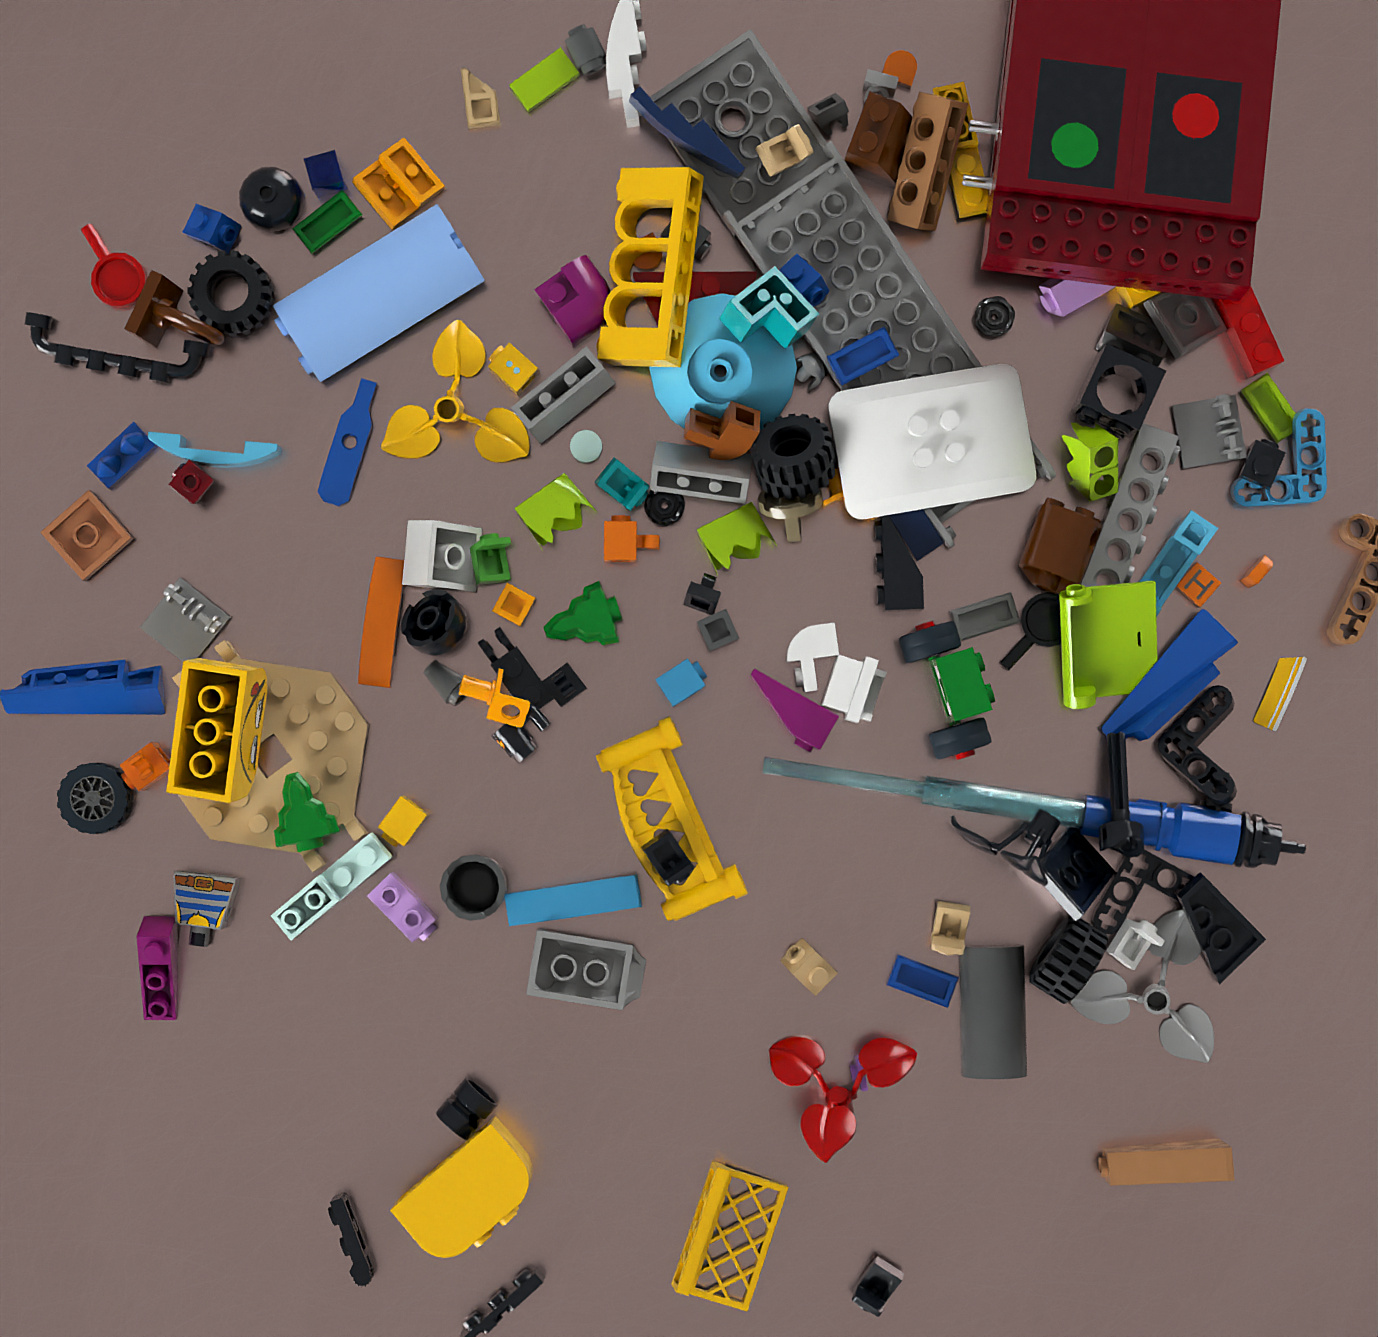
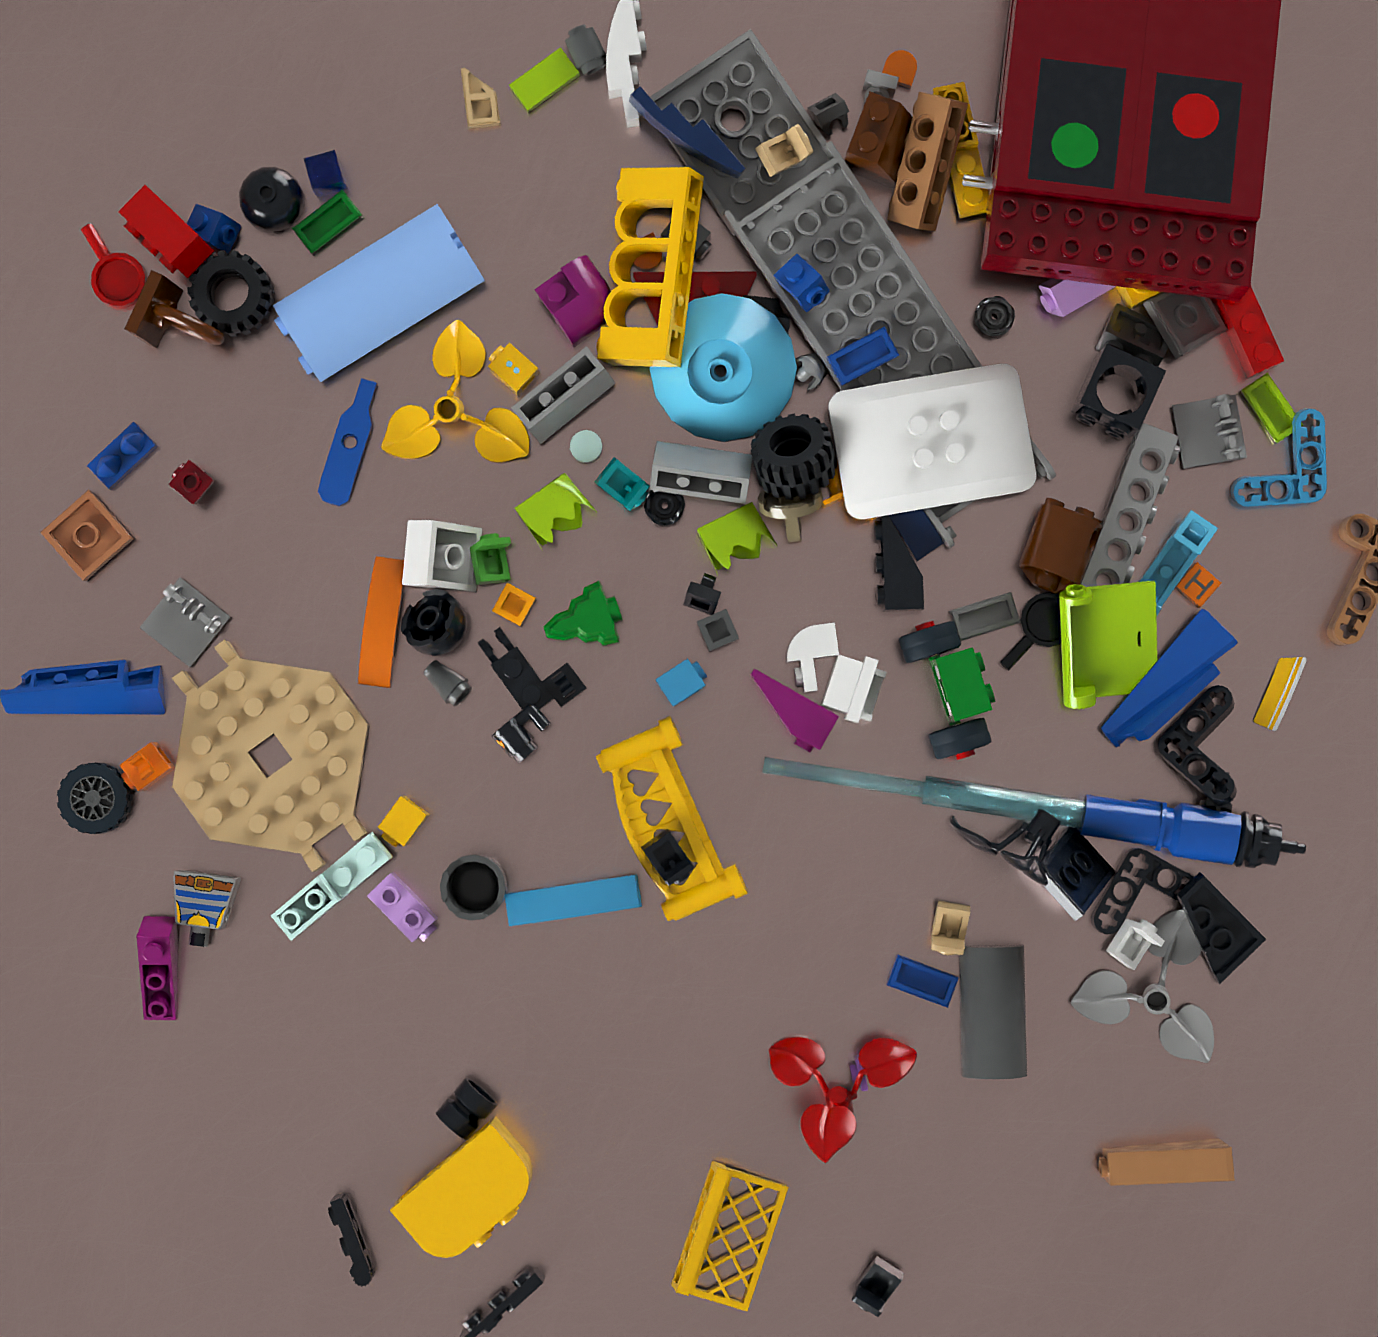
black bar [24,312,210,383] -> none
medium azure slope [148,432,282,468] -> none
yellow brick [166,658,267,803] -> none
green rock [274,772,340,852] -> none
light orange slope [352,138,445,231] -> none
light orange bracket [458,668,530,727] -> none
light grey slope [526,929,646,1010] -> none
orange brick [604,515,660,563] -> none
dark orange brick [684,401,761,460] -> none
teal brick [719,266,819,349] -> none
tan bracket [781,938,838,996] -> none
black tyre [1029,916,1108,1004] -> none
lime piece [1062,422,1118,502] -> none
black piece [1099,732,1144,858] -> none
black bracket [1239,439,1286,490] -> none
orange tile [1239,554,1274,588] -> none
none -> red brick [118,185,214,278]

